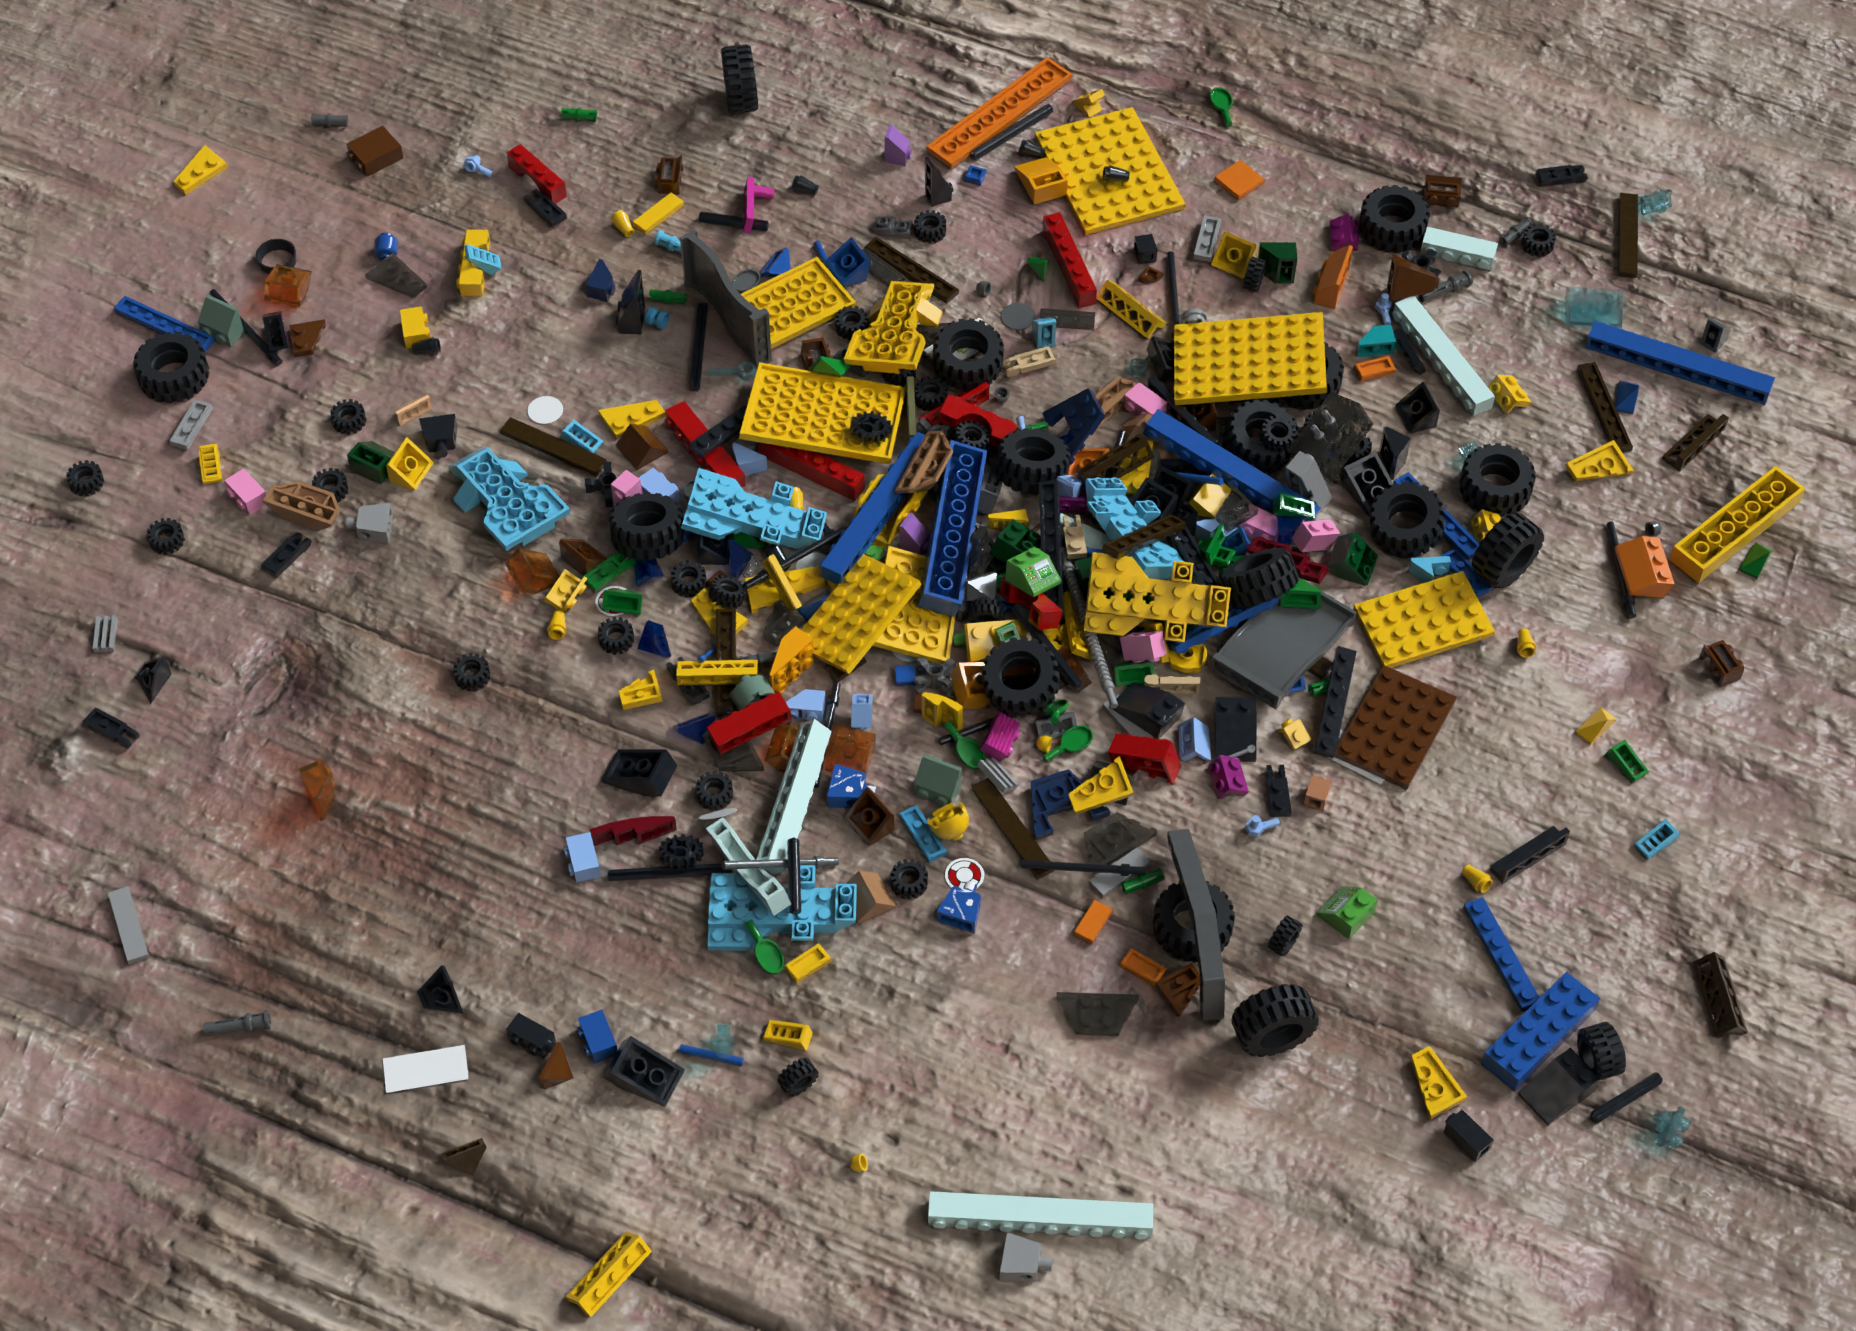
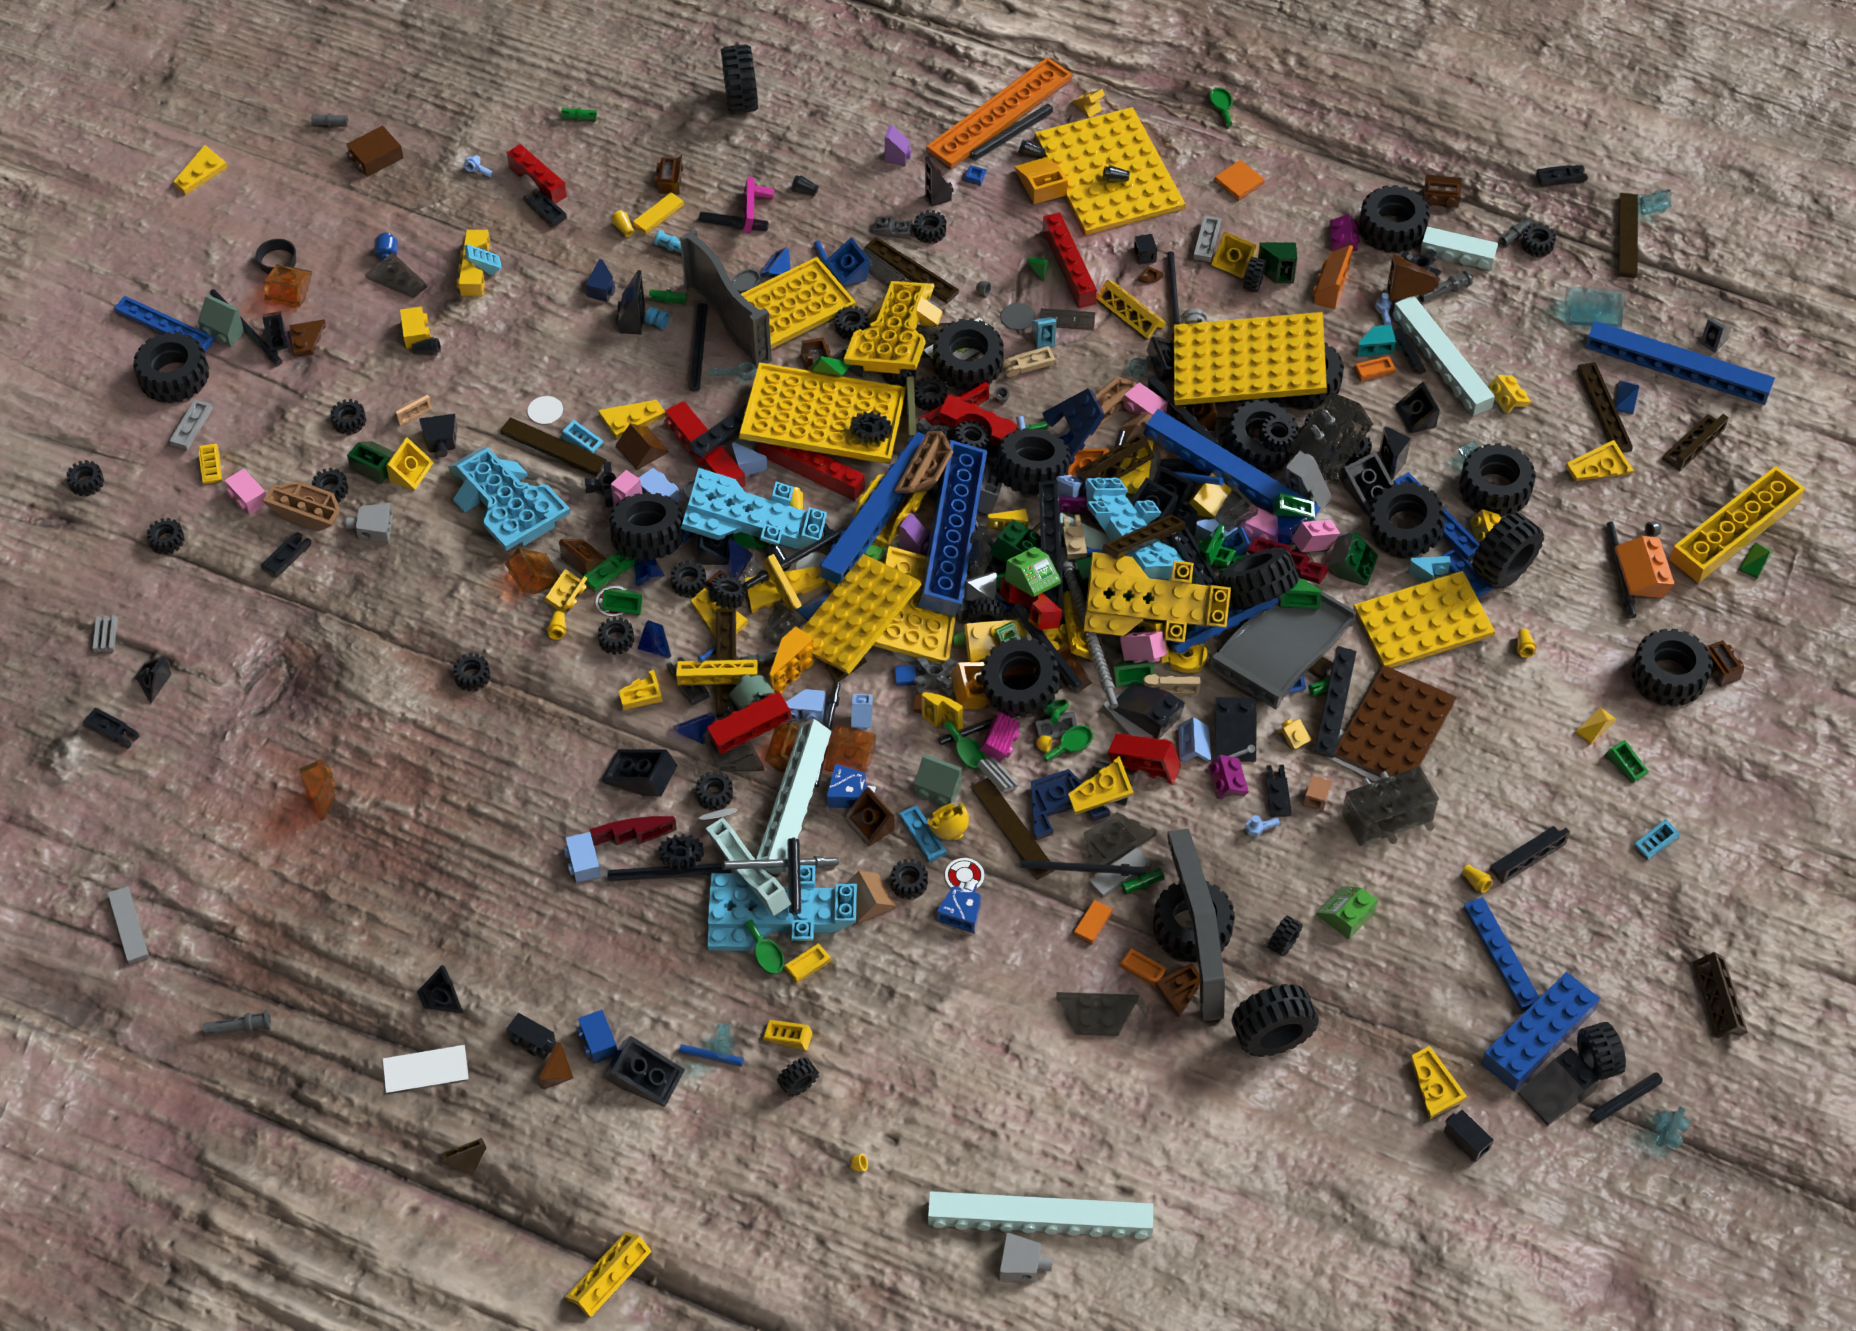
none -> clear smoke piece [1341,766,1439,846]
none -> black tyre [1631,628,1713,706]

